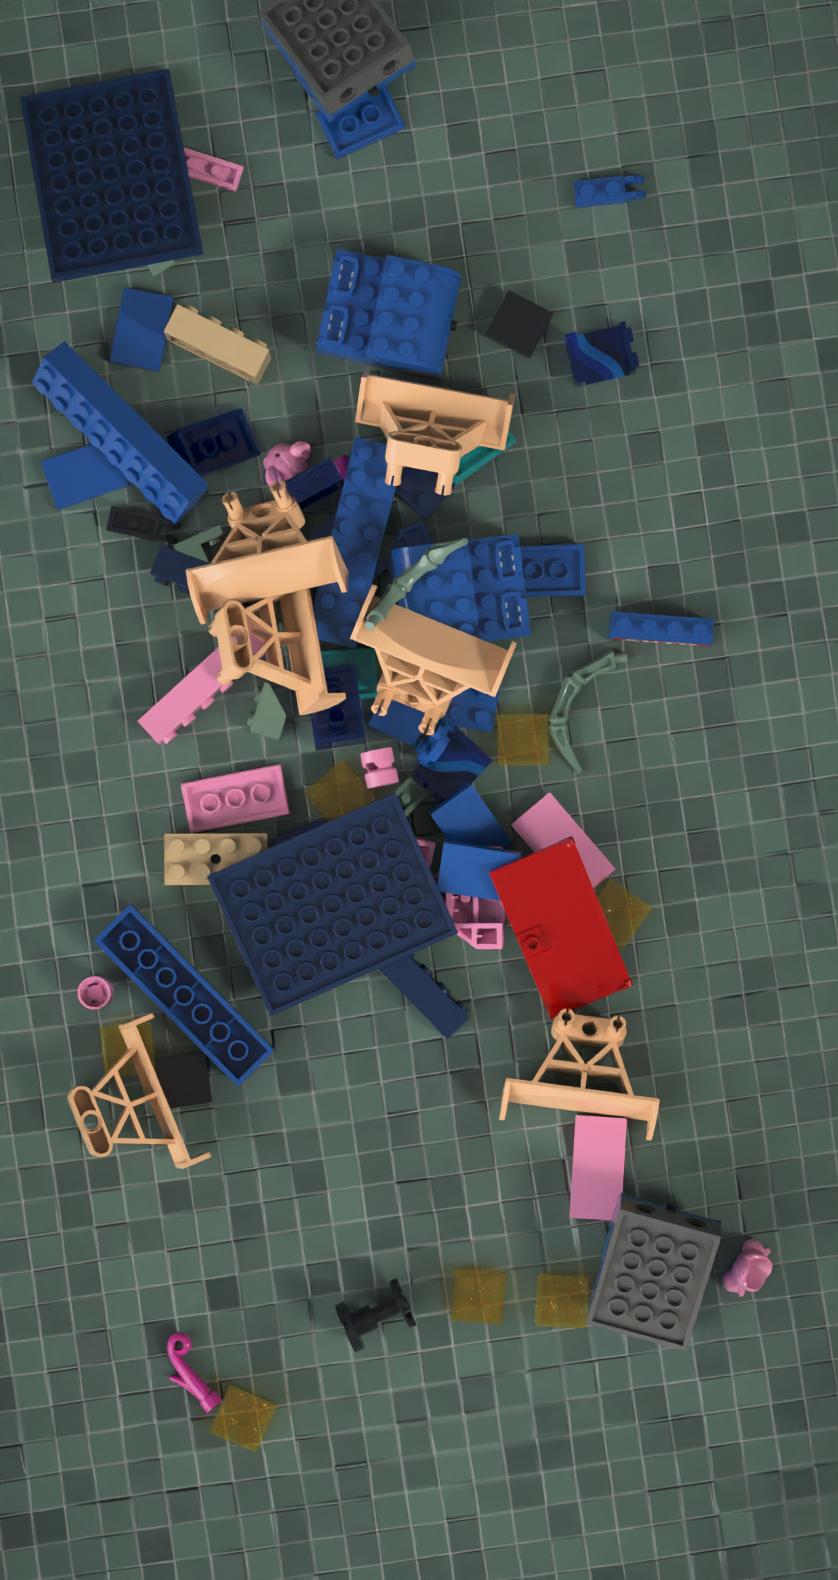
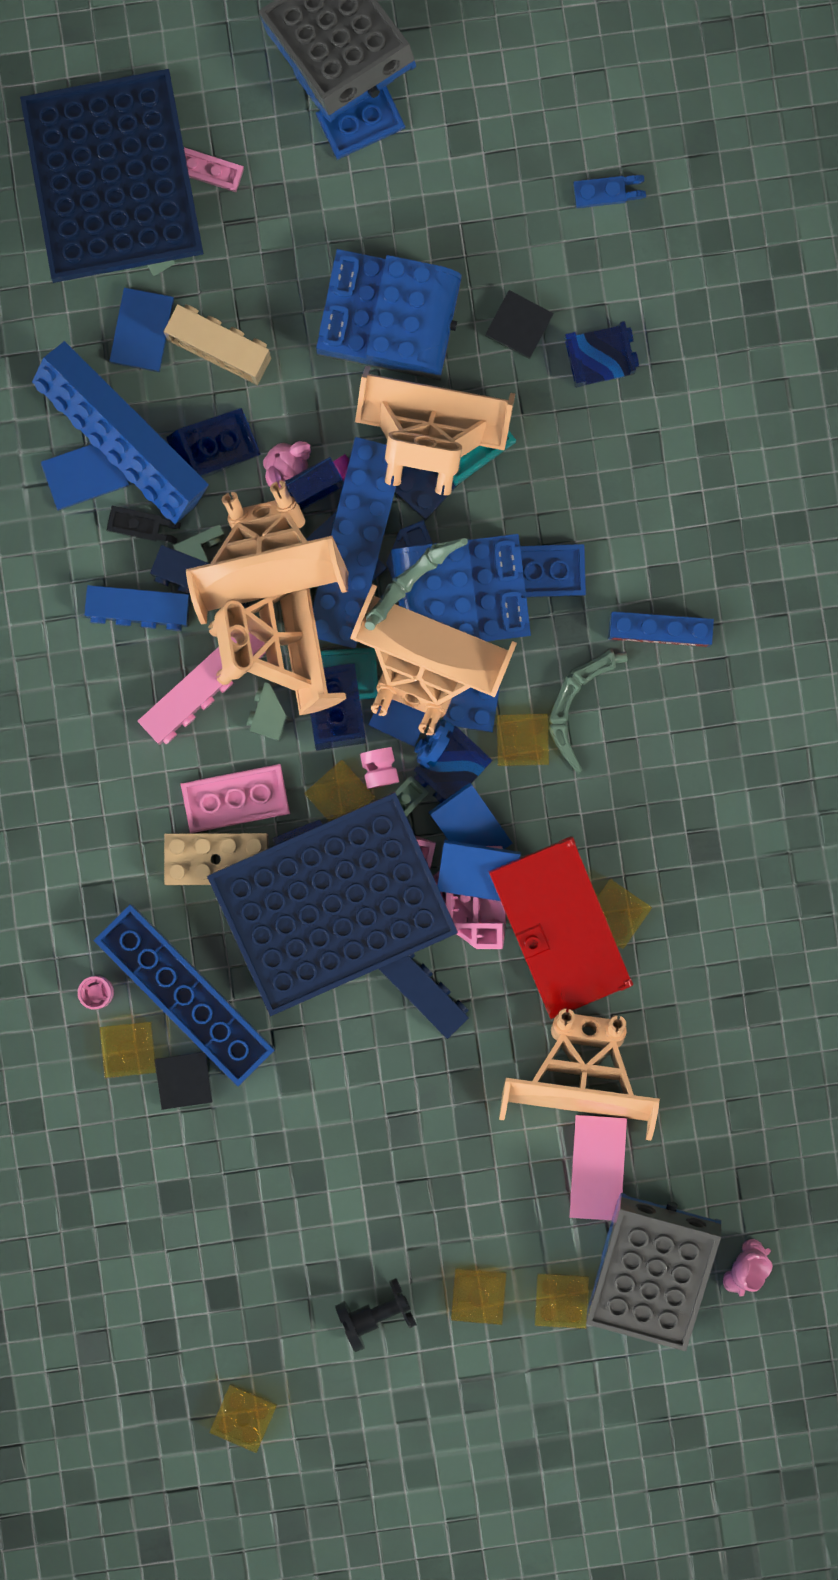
light nougat piece [67,1013,211,1169] -> none
dark pink plant [167,1332,223,1413] -> none
bright pink tile [511,792,616,888] -> none
none -> blue brick [84,585,191,631]

